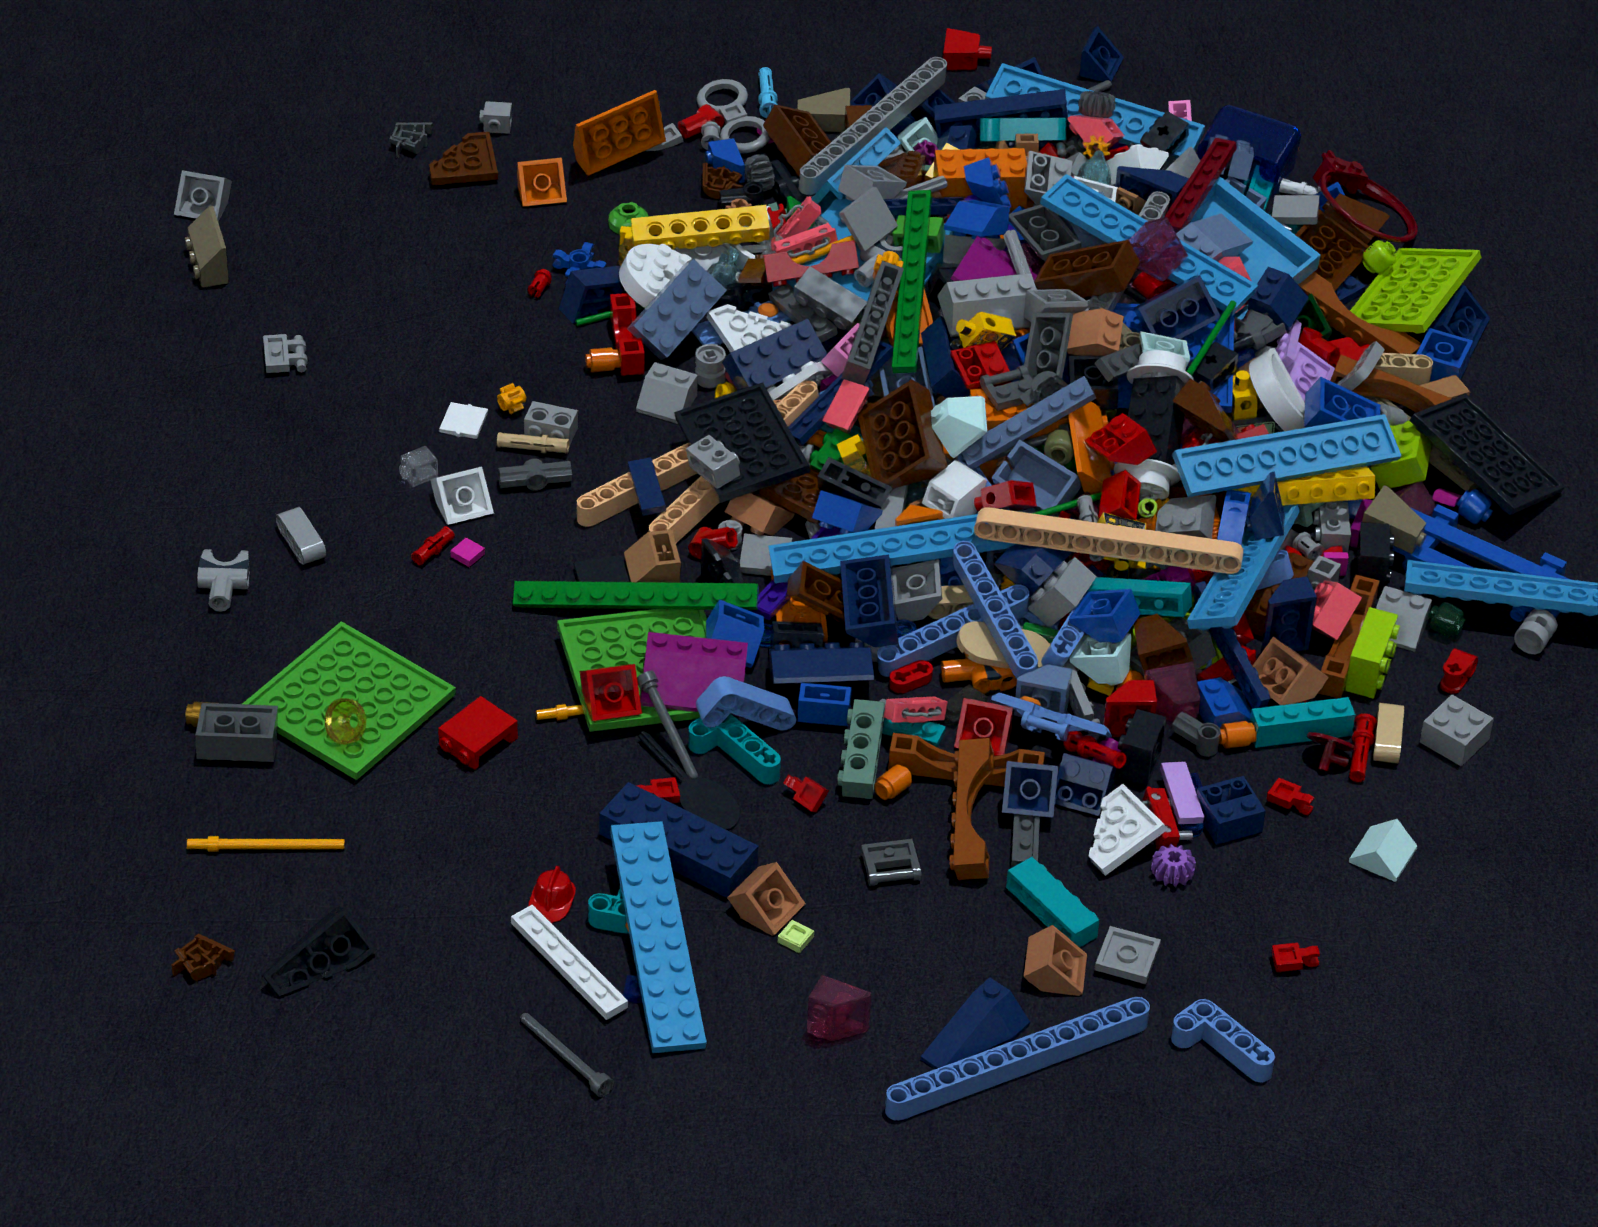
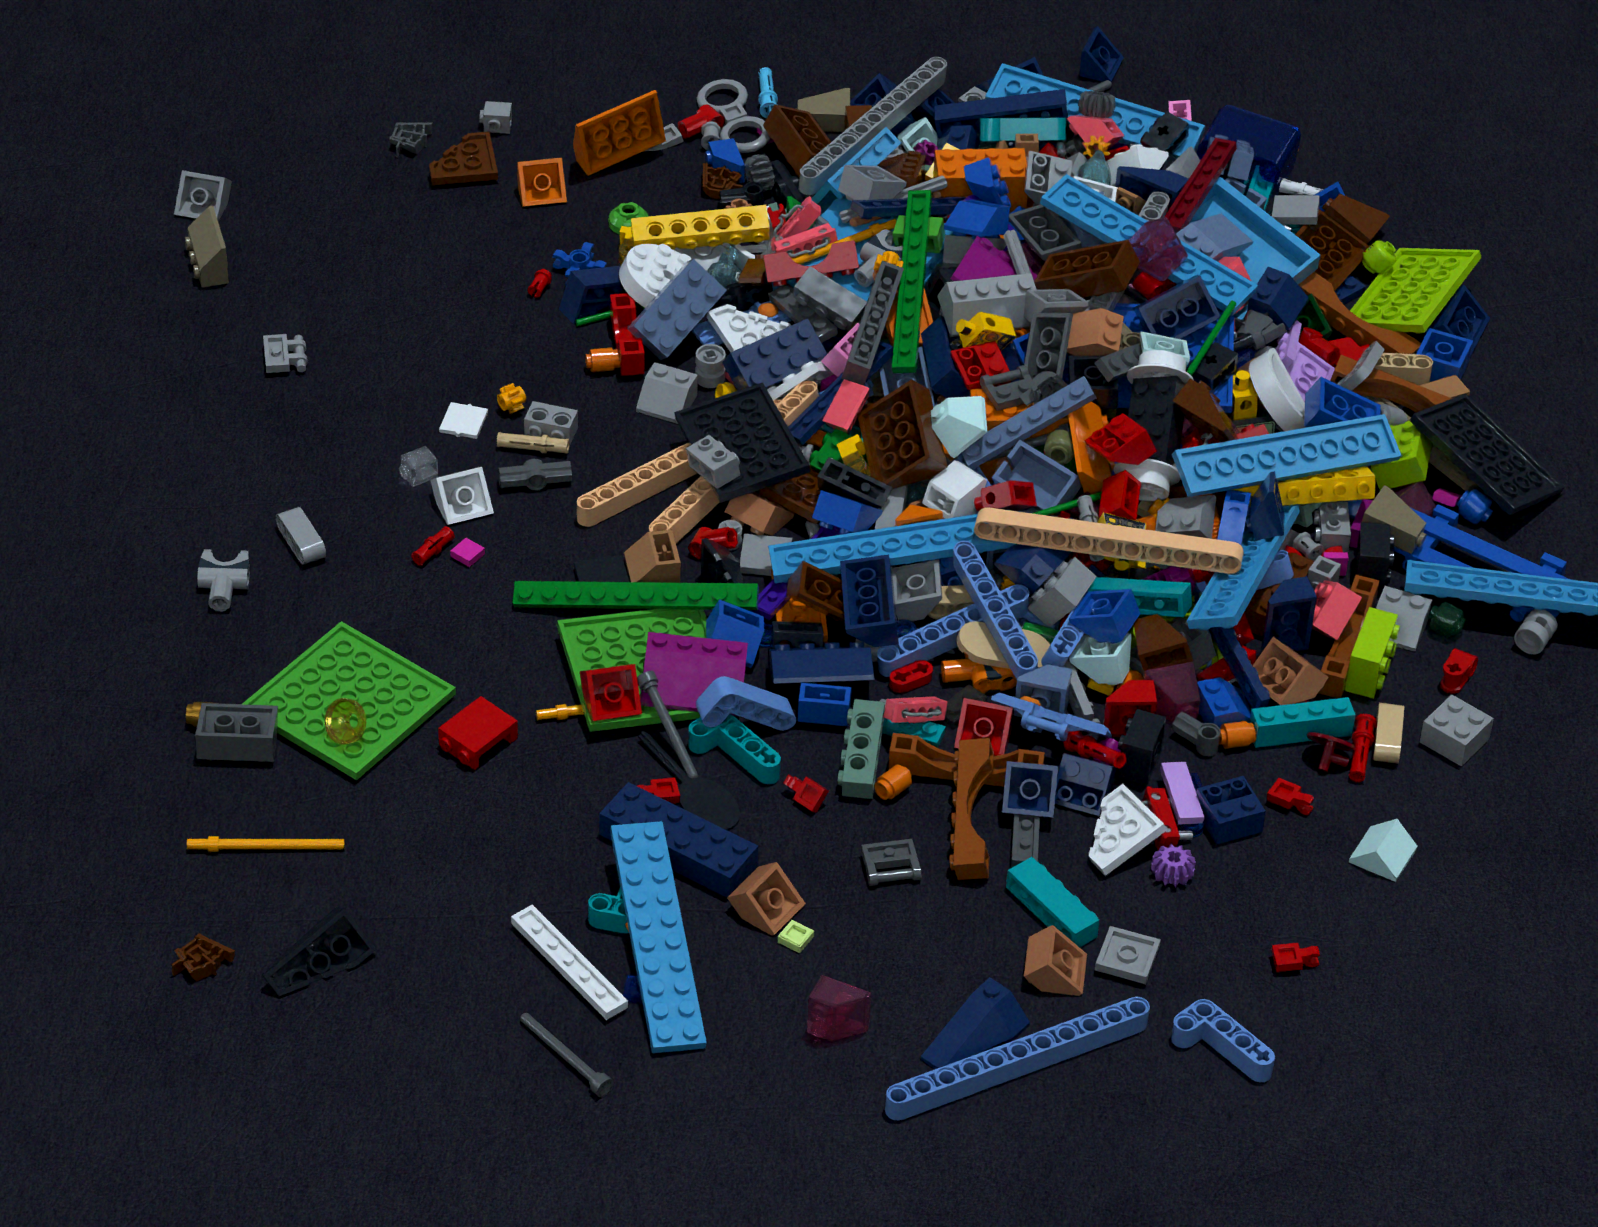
red piece [528,866,576,923] -> none
dark blue tile [628,457,666,516] -> none
light grey tile [839,187,898,251] -> none
red torso [943,28,992,70] -> none
lime pin [1138,498,1157,518] -> none
dark red brick [1312,150,1418,243] -> none

